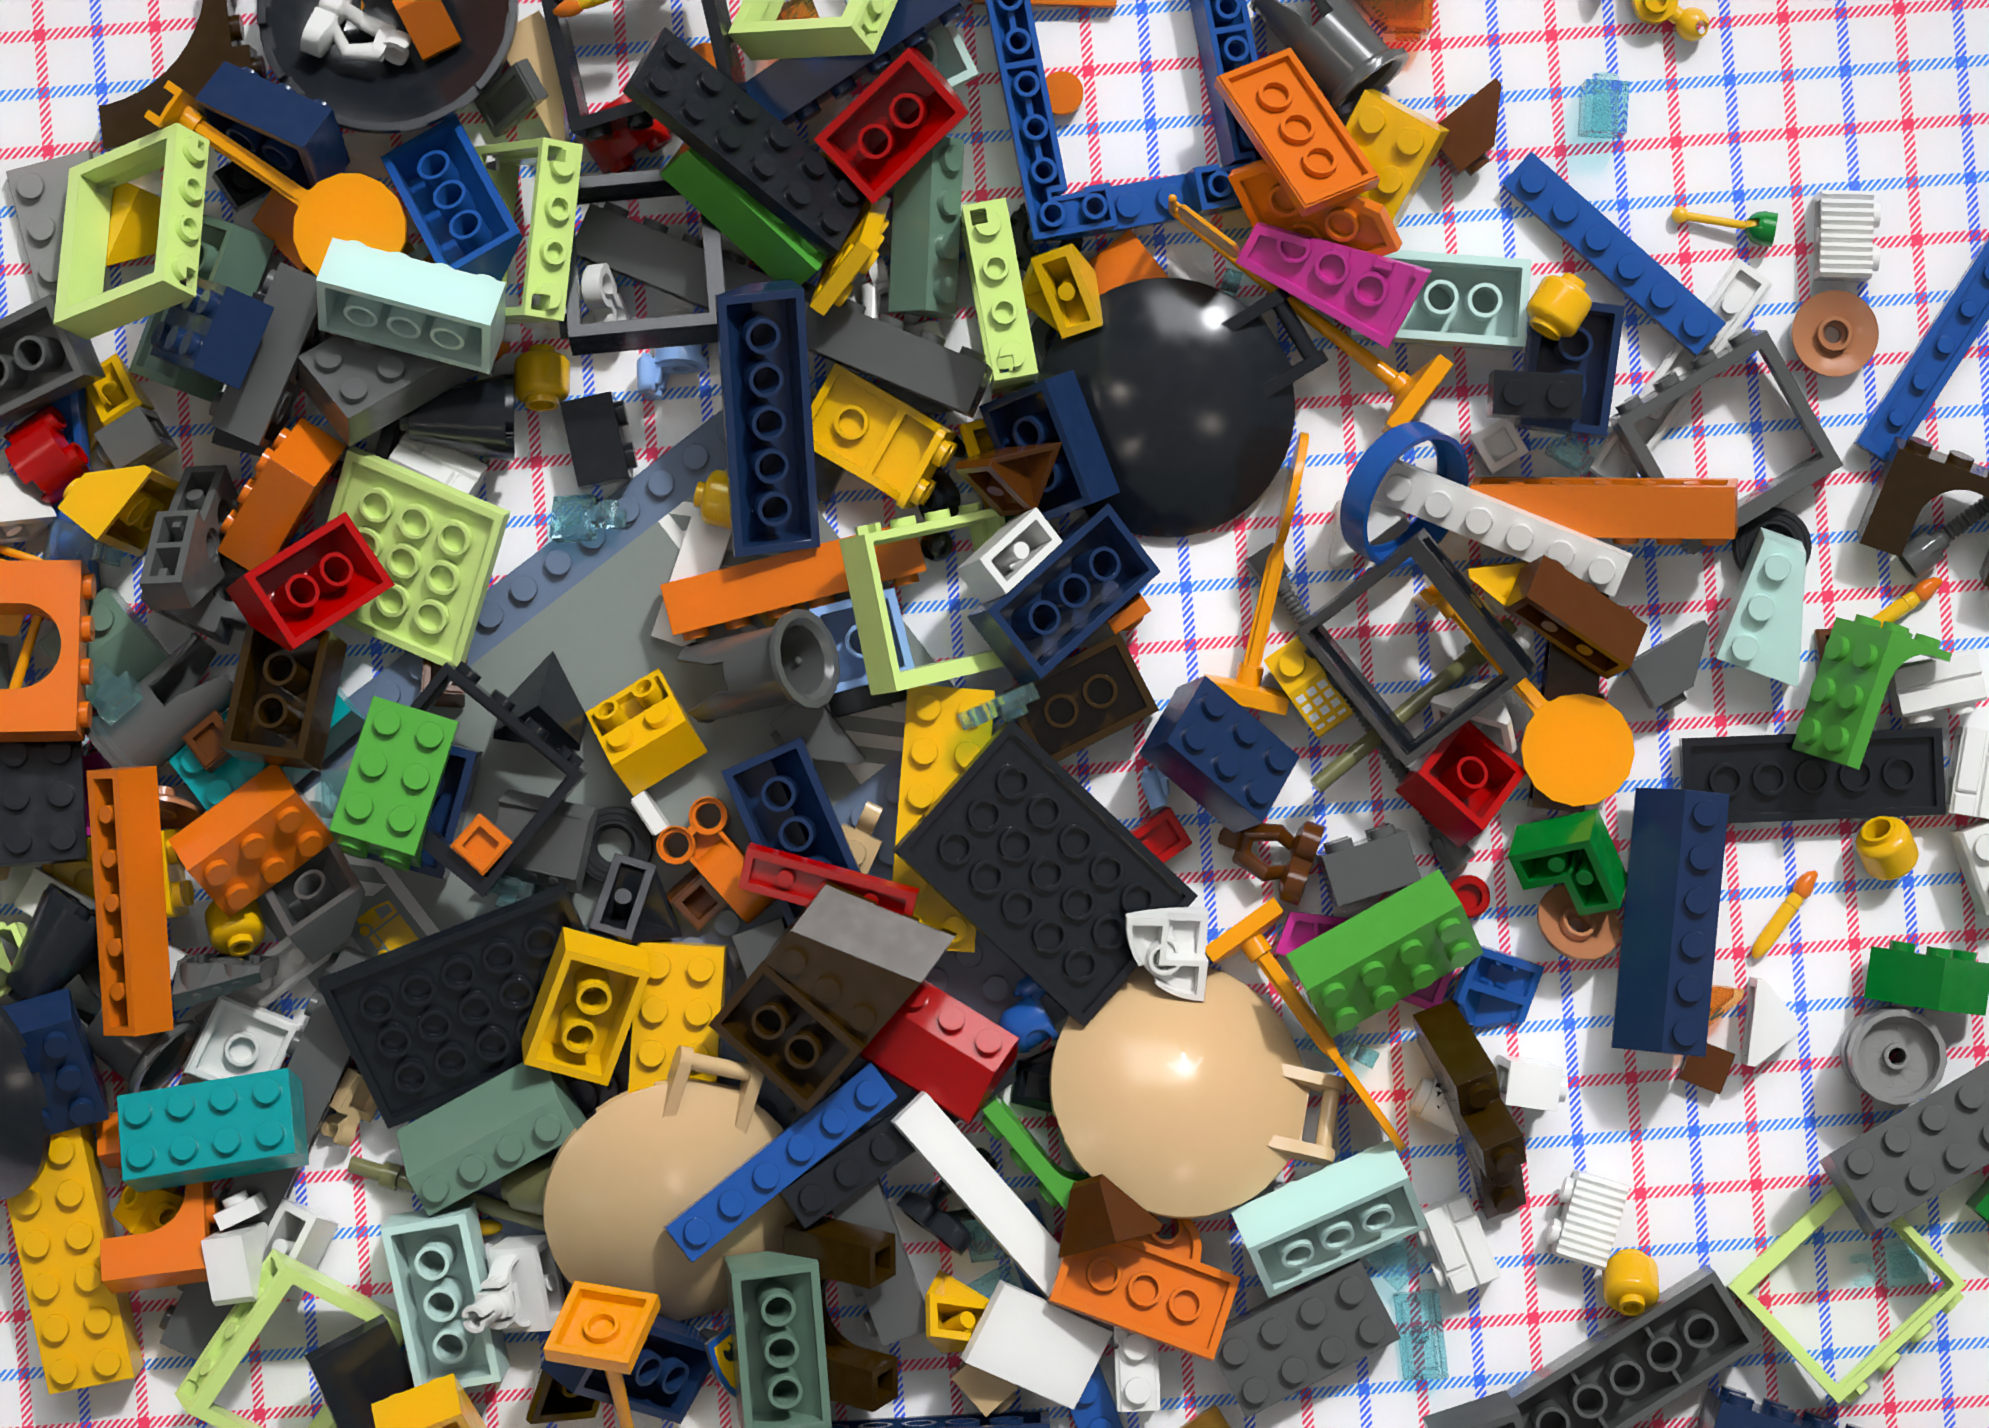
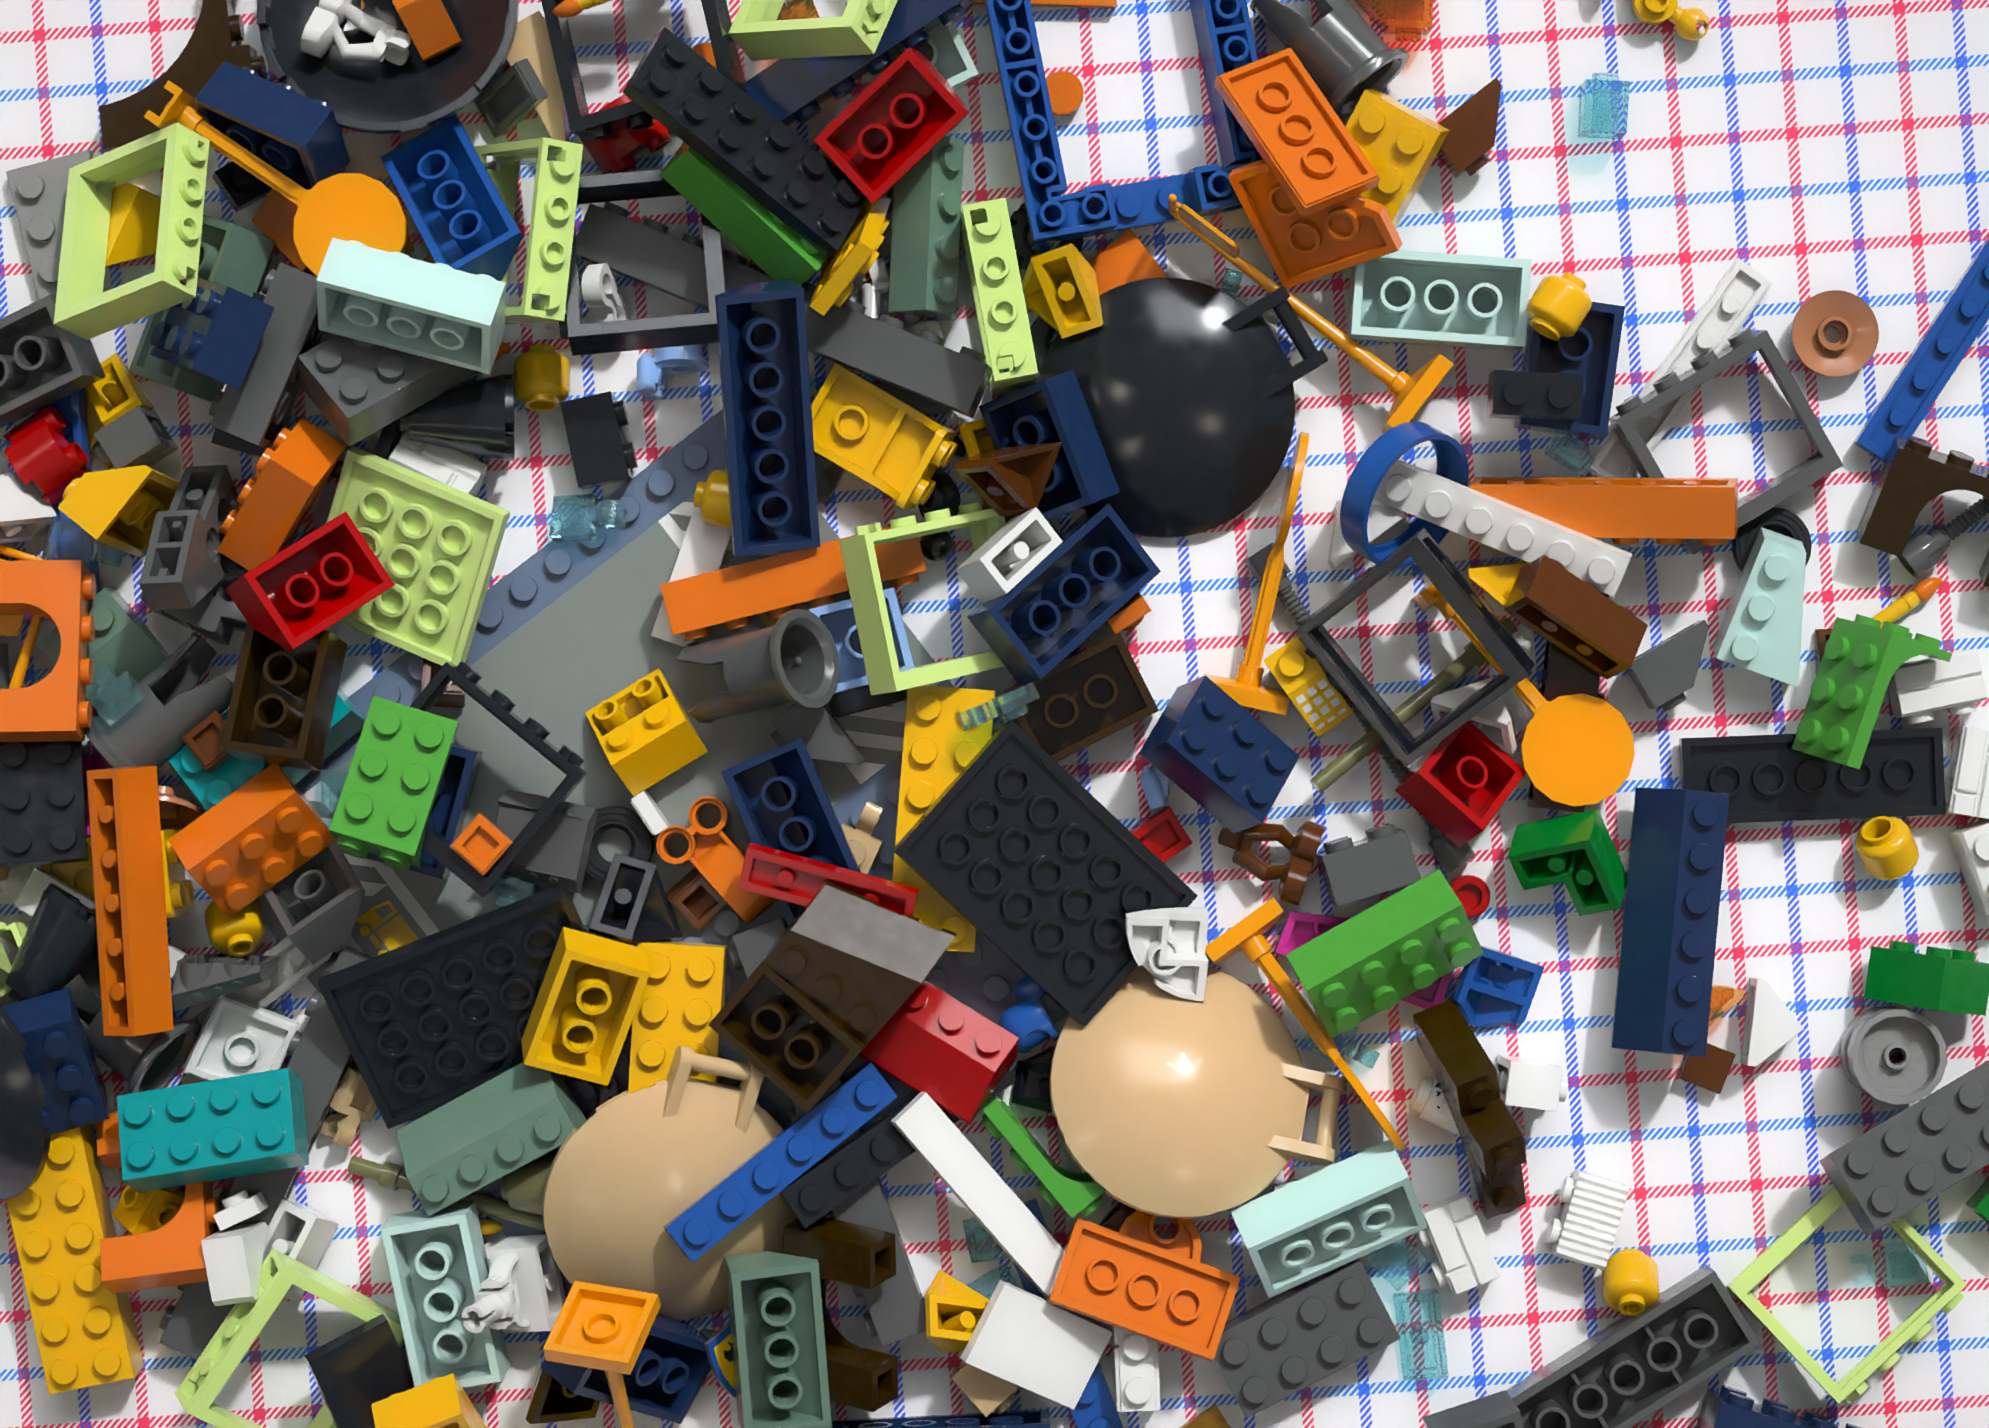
black slope [493,651,587,751] -> none
black piece [896,1147,998,1256] -> none
reddish brown slope [1058,1174,1163,1258] -> none
dark pink wing [1235,222,1432,349] -> none
white plate [1468,419,1529,475] -> none
blue plate [1501,151,1726,357] -> none
nougat dish [1537,884,1620,962] -> none
hinge [1671,206,1778,247] -> none
yellow piece [1751,870,1818,959] -> none
white brick [1813,190,1881,282] -> none

